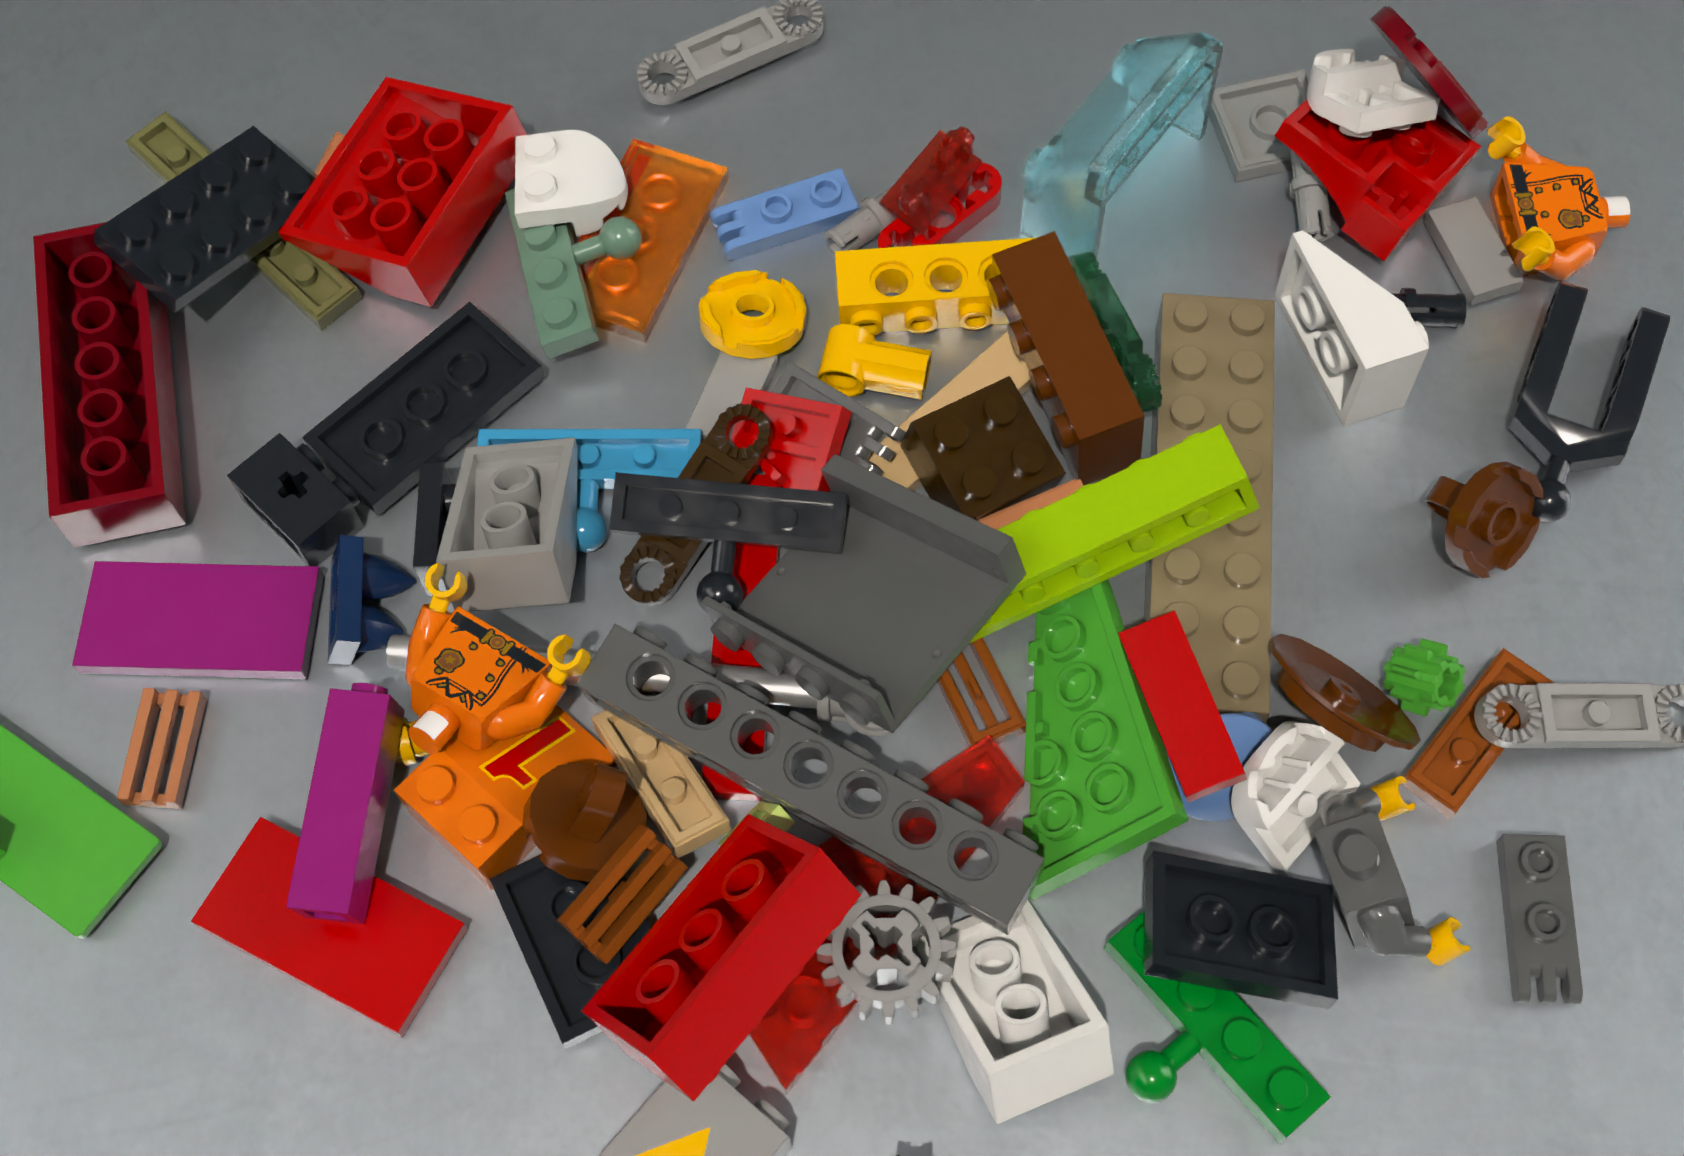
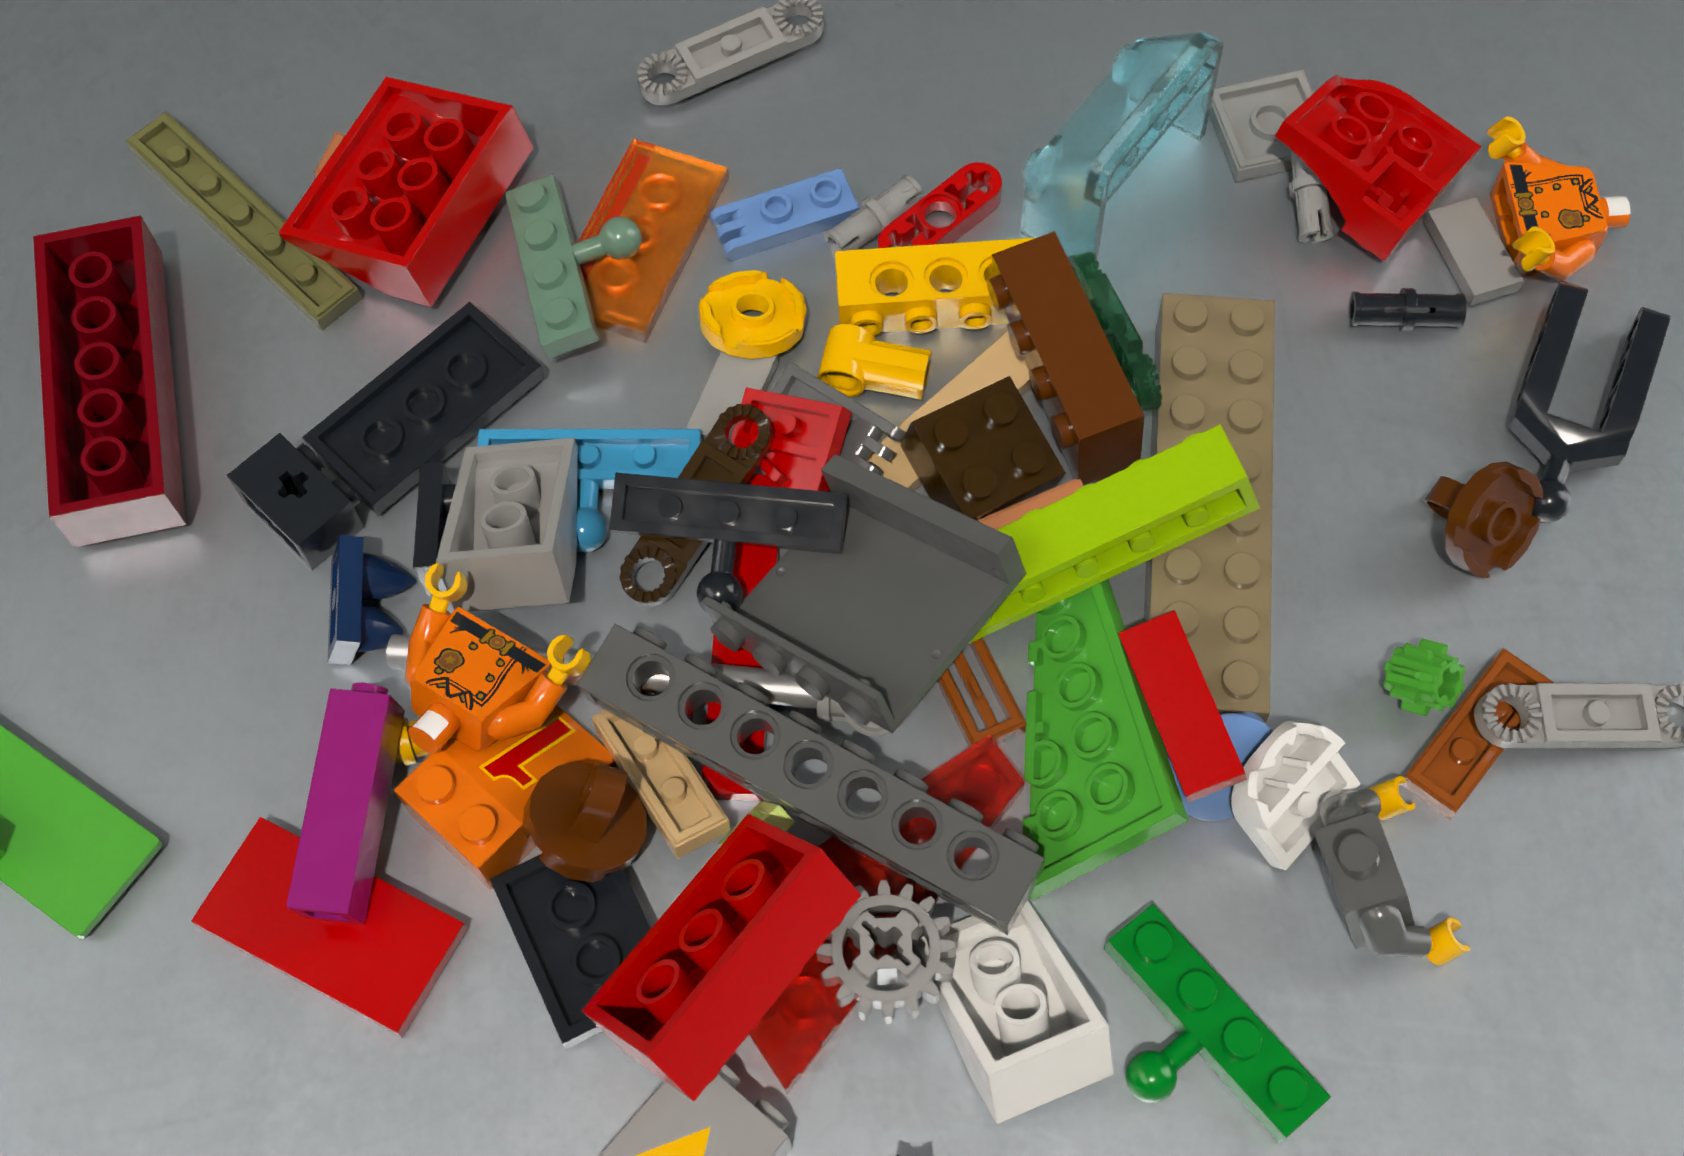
magenta tile [72,561,324,680] -> none
black plate [94,126,315,313] -> none
nougat tile [116,688,207,809] -> none
white slope [515,130,628,236] -> none
dark orange tile [557,824,688,964] -> none
clear red hinge [879,127,982,235] -> none
black plate [1144,850,1338,1010] -> none
reddish brown piece [1269,634,1421,752] -> none
white slope [1274,230,1429,427] -> none
white slope [1307,49,1440,138] -> none
dark red tile [1370,6,1488,139] -> none
dark grey hinge [1496,834,1583,1004] -> none

